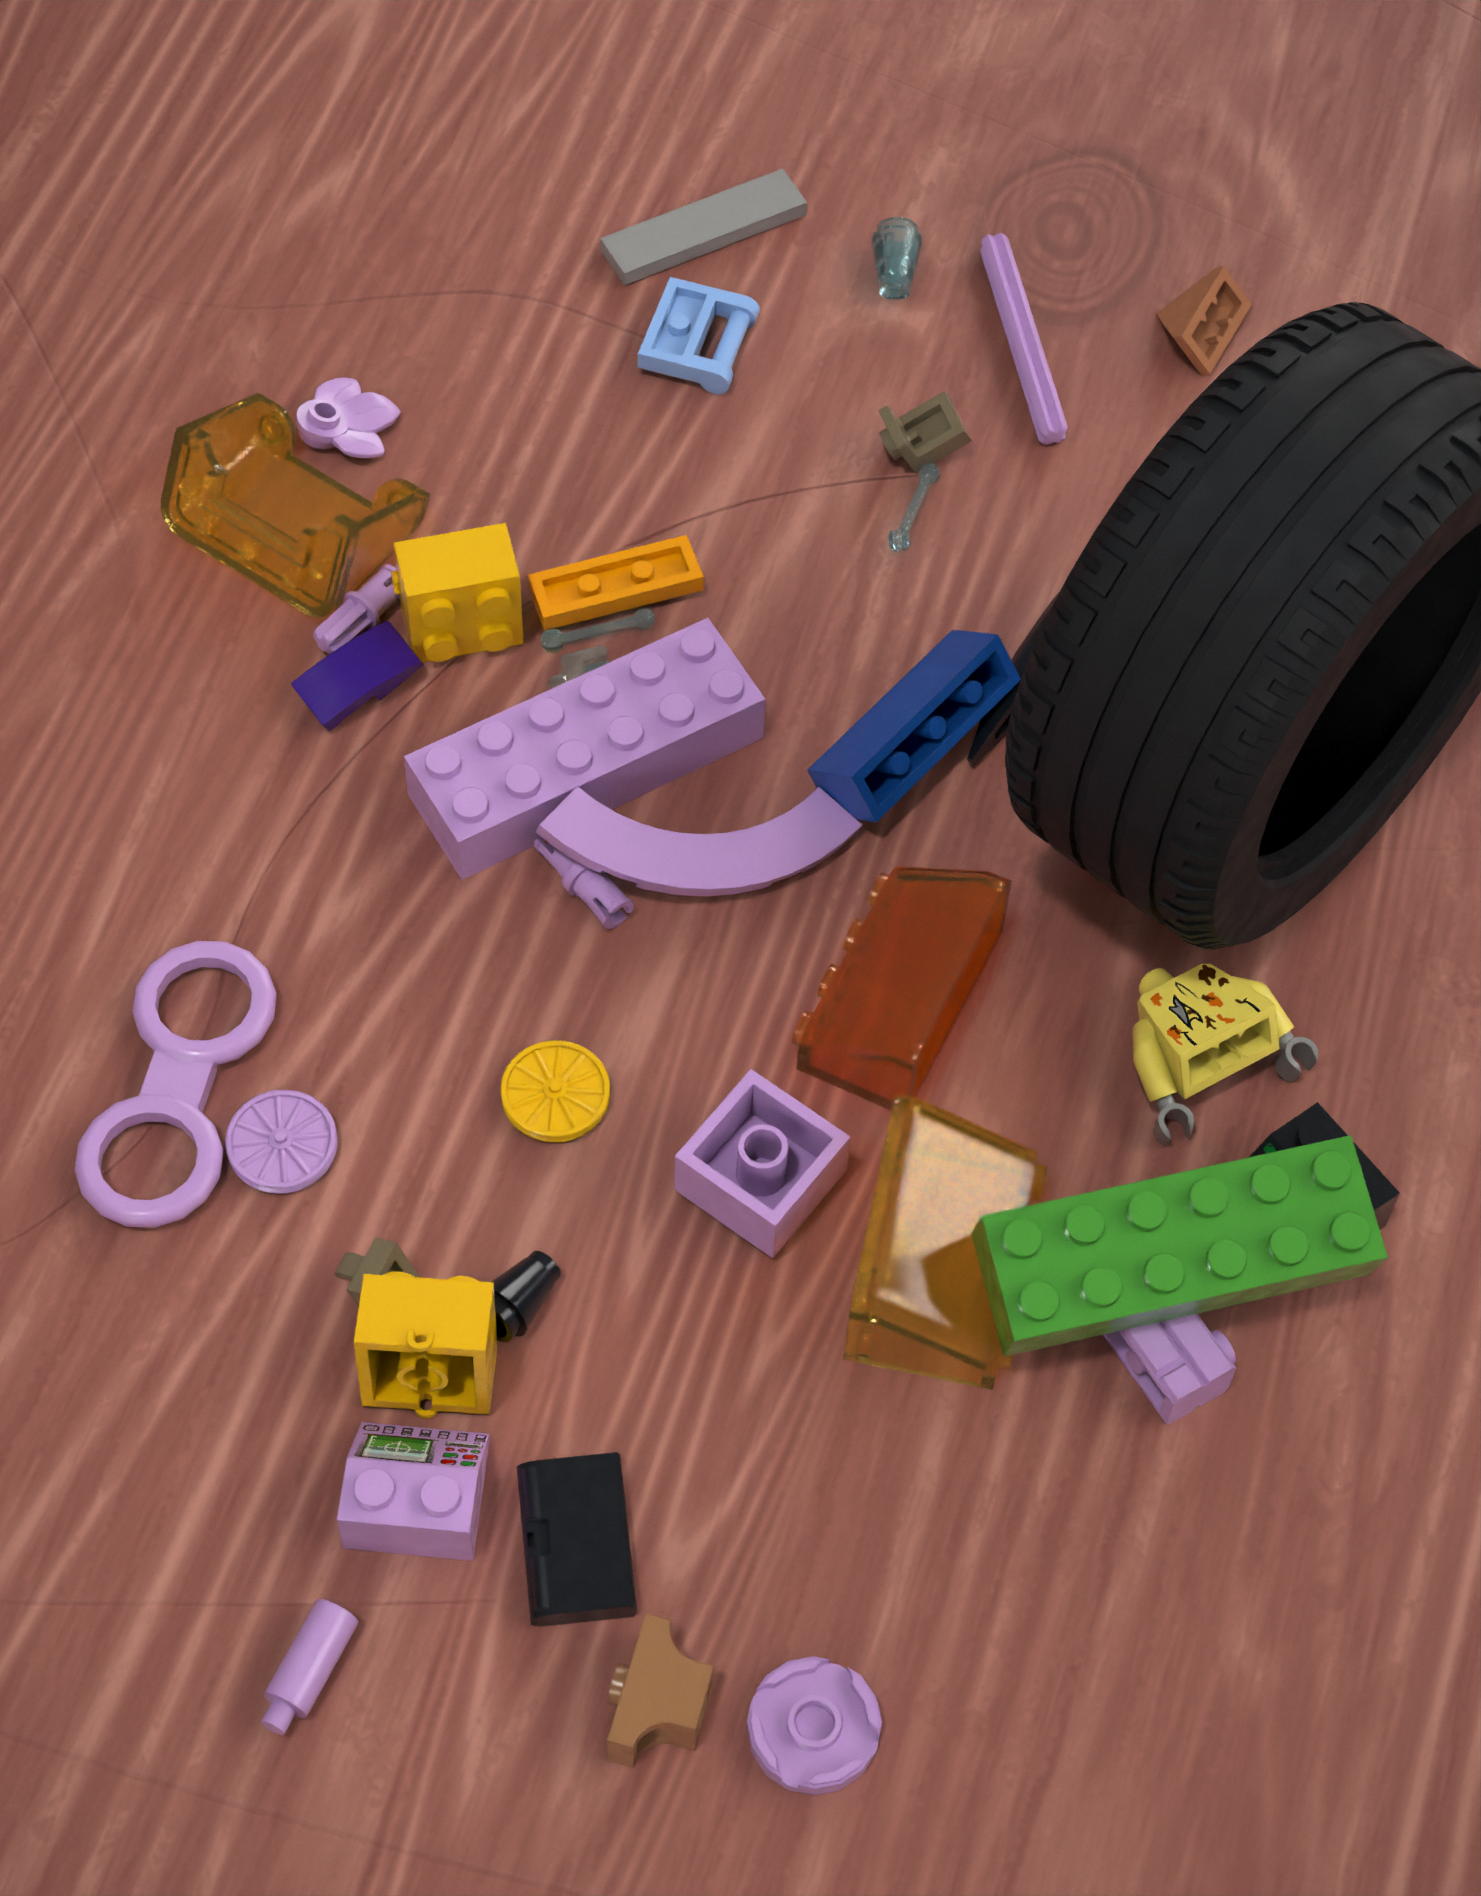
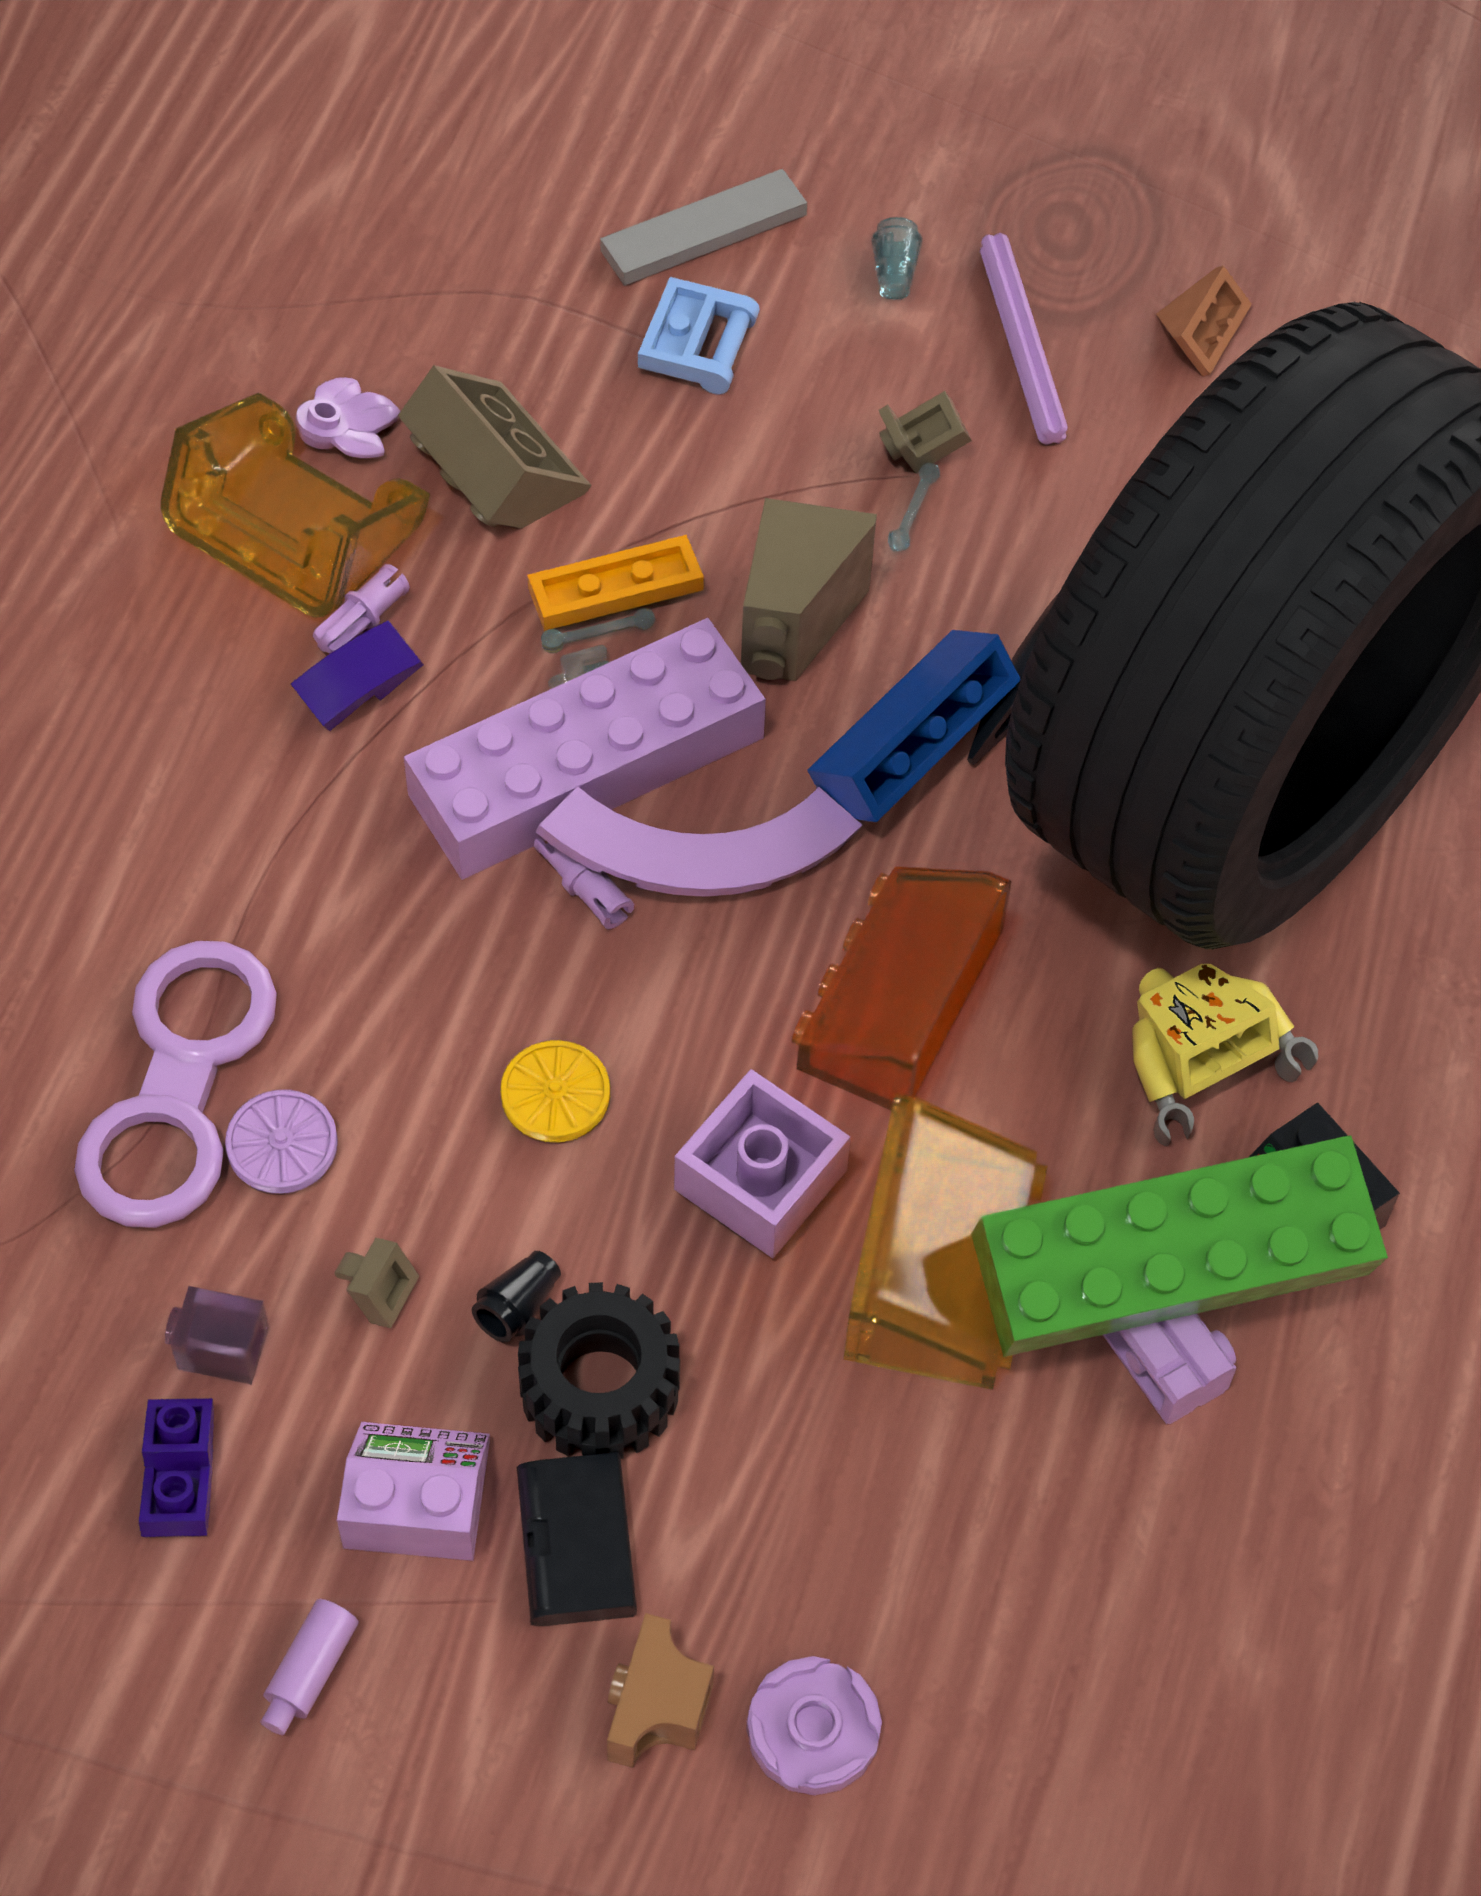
yellow brick [354,1271,497,1419] -> none
yellow brick [391,523,524,662] -> none
none -> dark purple slope [139,1398,214,1537]
none -> clear purple brick [165,1286,269,1385]
none -> dark tan slope [398,365,592,529]
none -> black tyre [518,1282,680,1459]
none -> dark tan slope [741,498,877,681]

